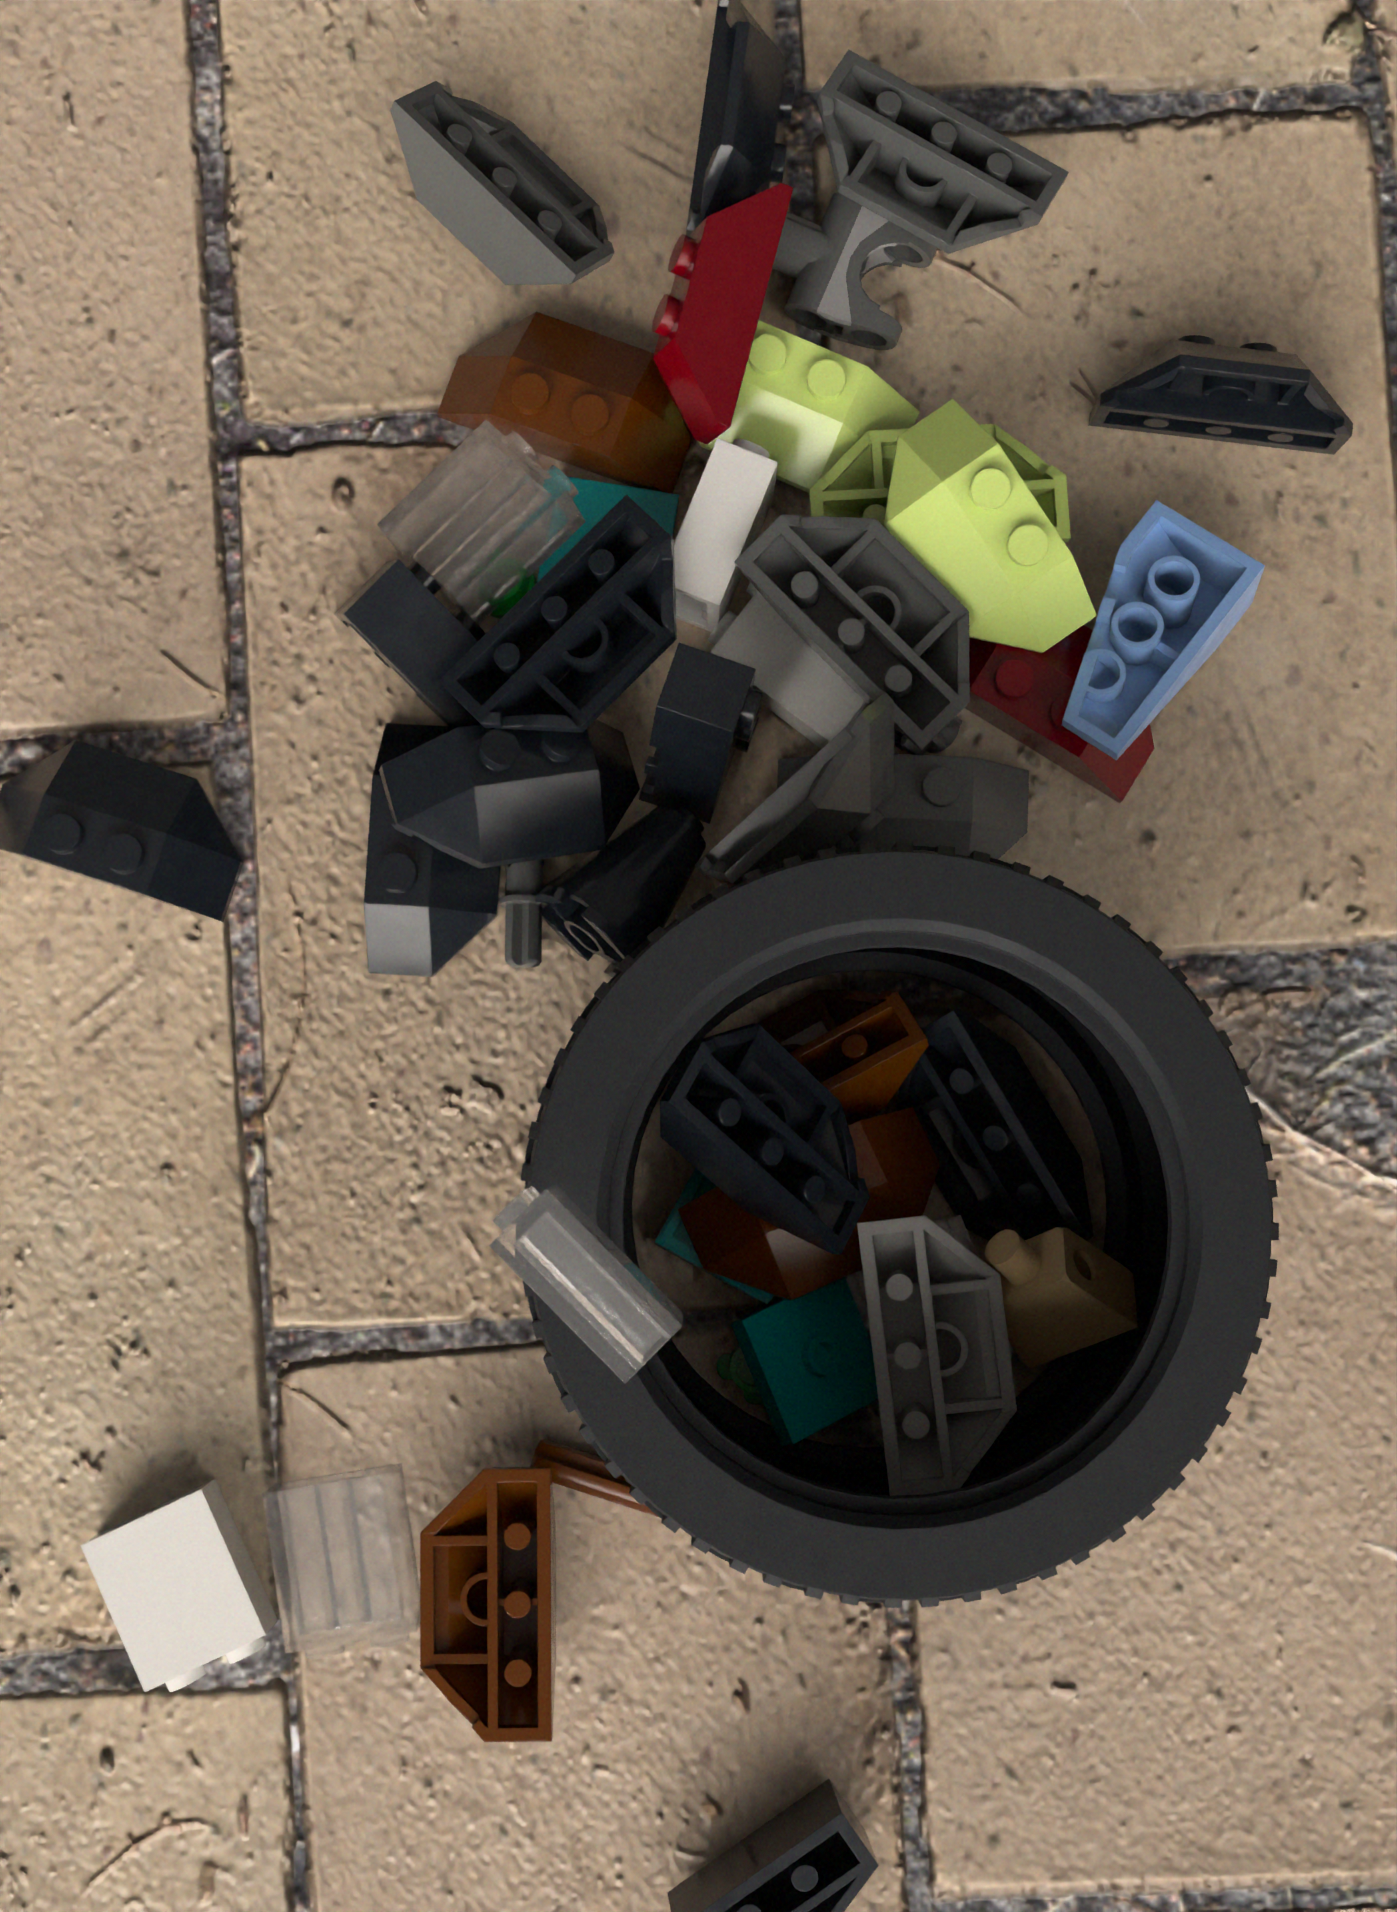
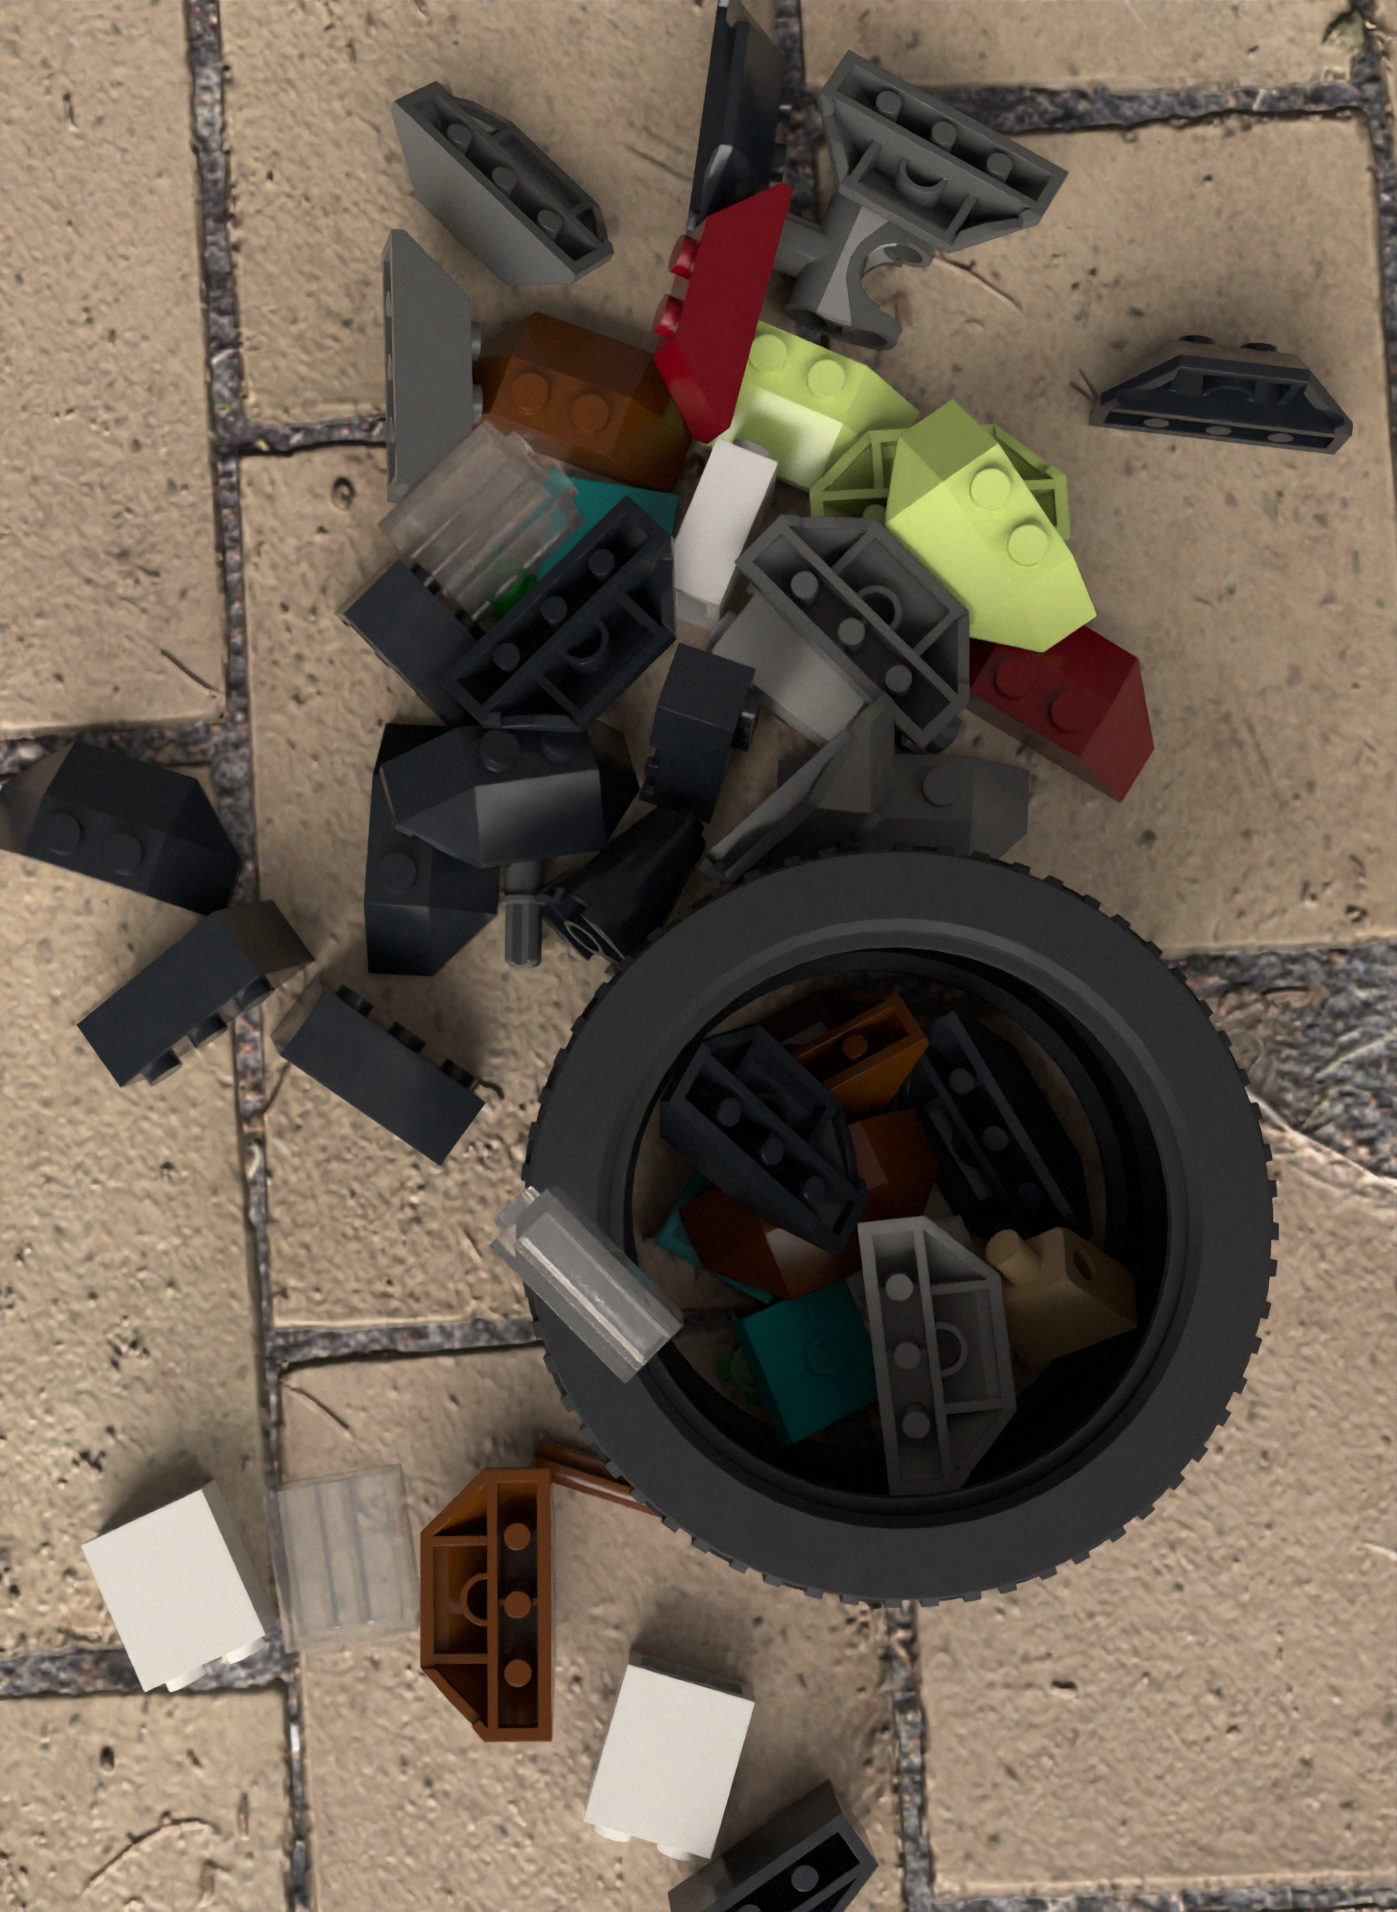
light blue wedge [1062,500,1265,760] -> none
none -> black wedge [77,900,315,1088]
none -> black wedge [270,975,486,1166]
none -> dark grey wedge [381,229,483,503]
none -> white brick [583,1649,755,1861]

